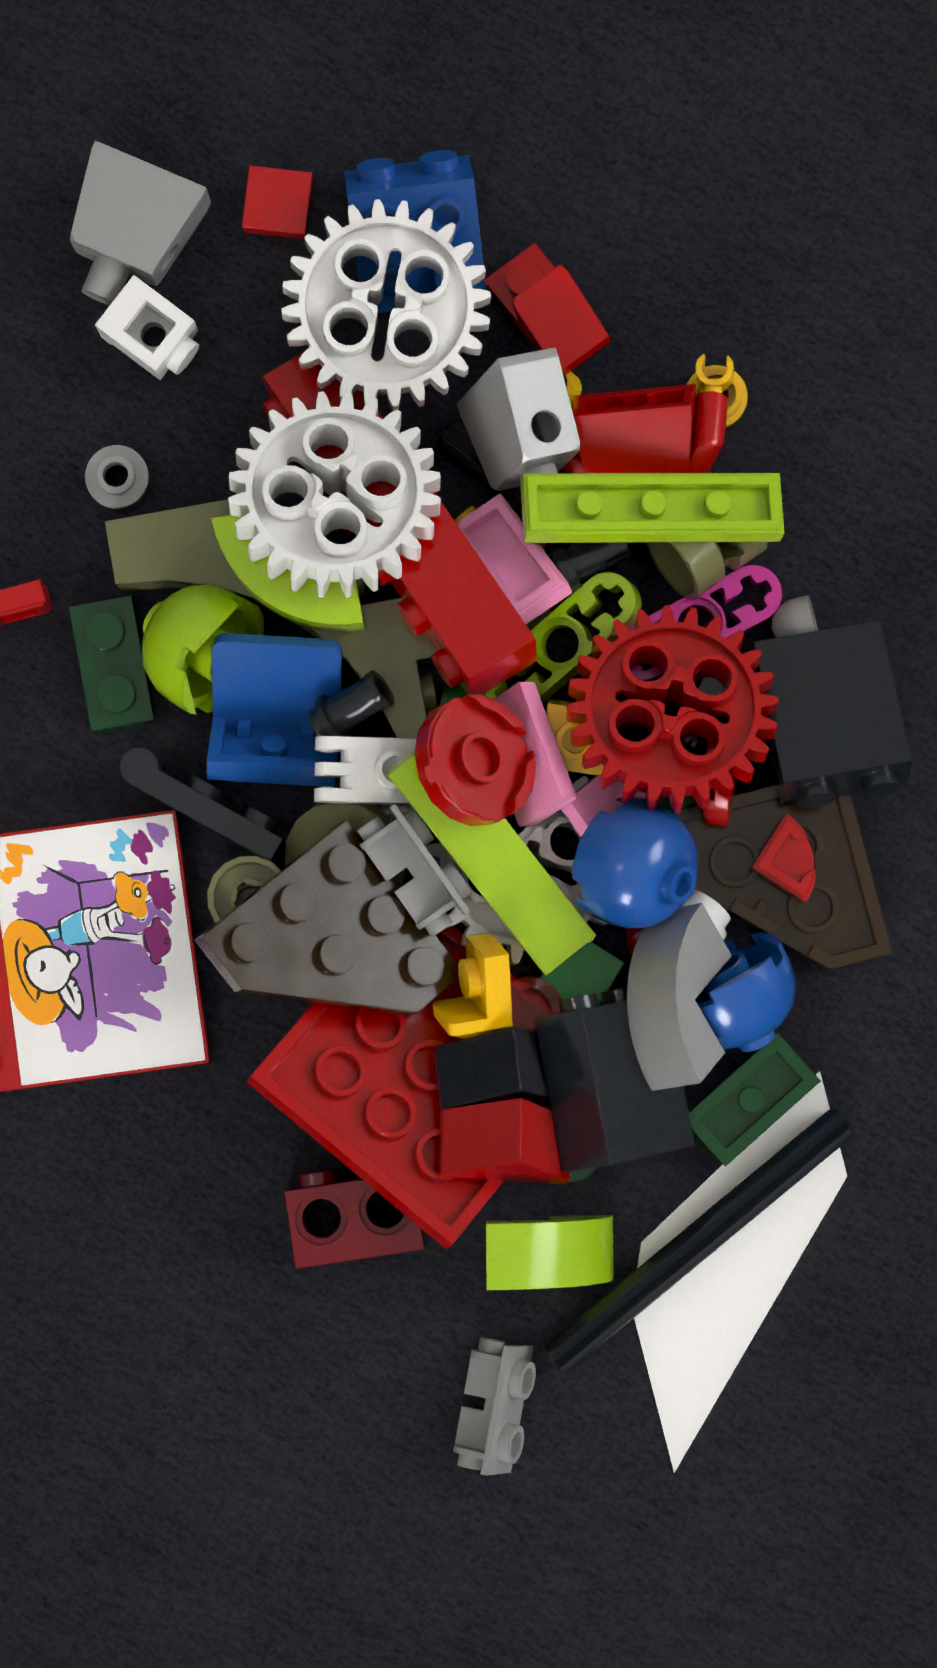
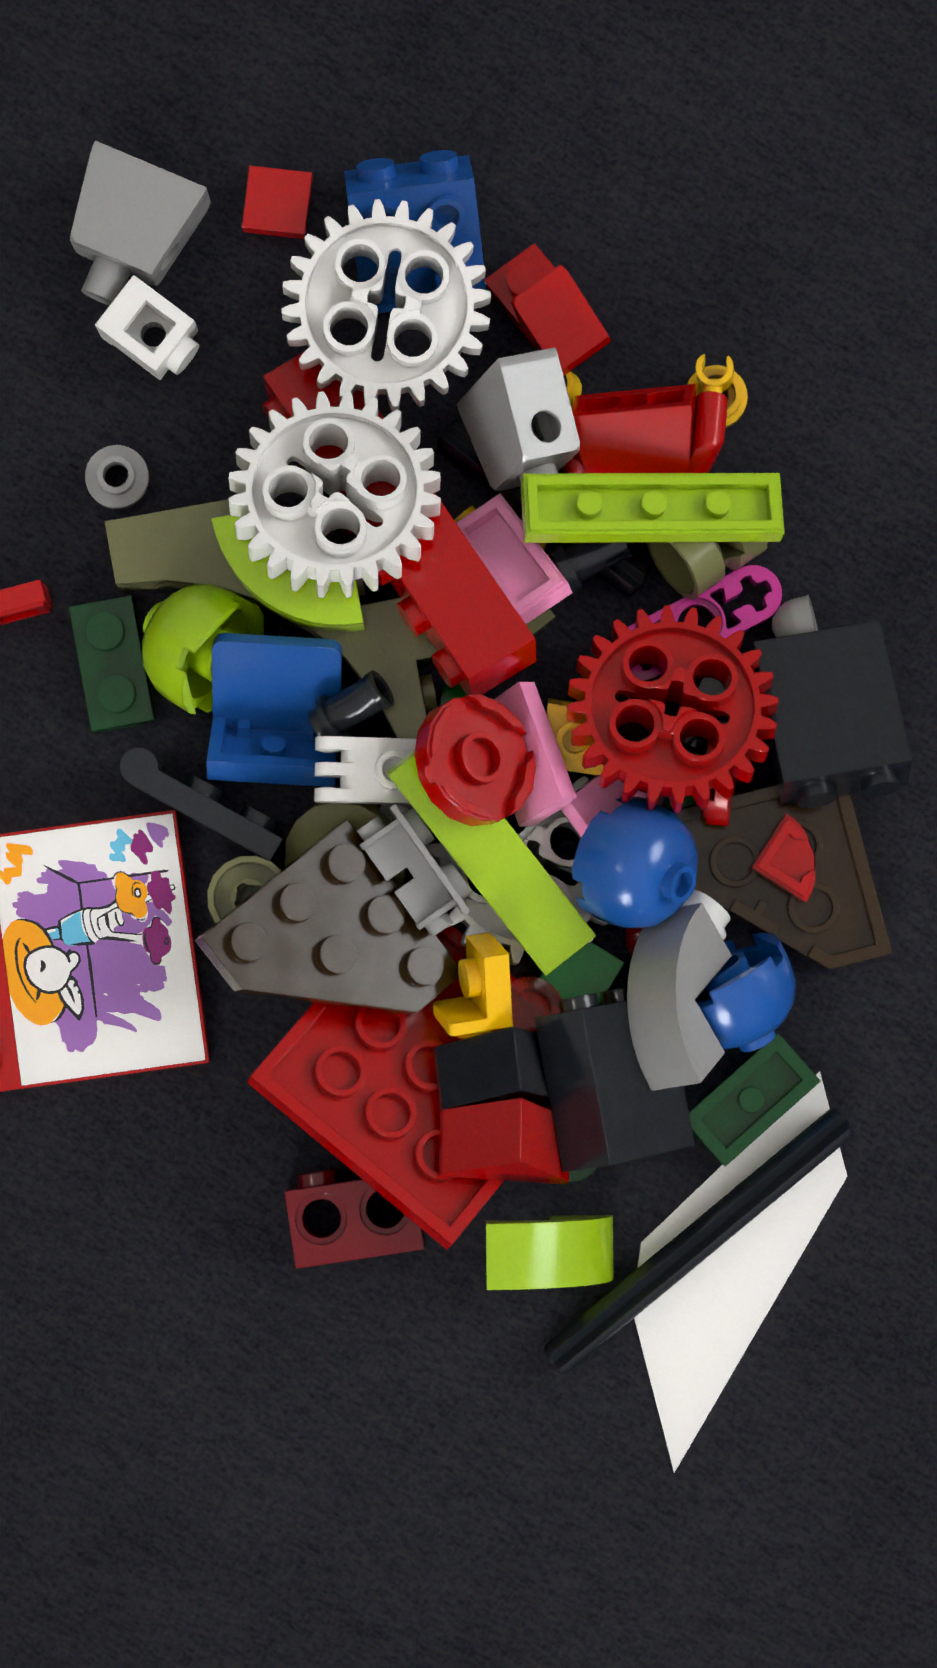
light grey hinge [453,1337,536,1476] -> none
lime beam [484,572,642,704] -> none

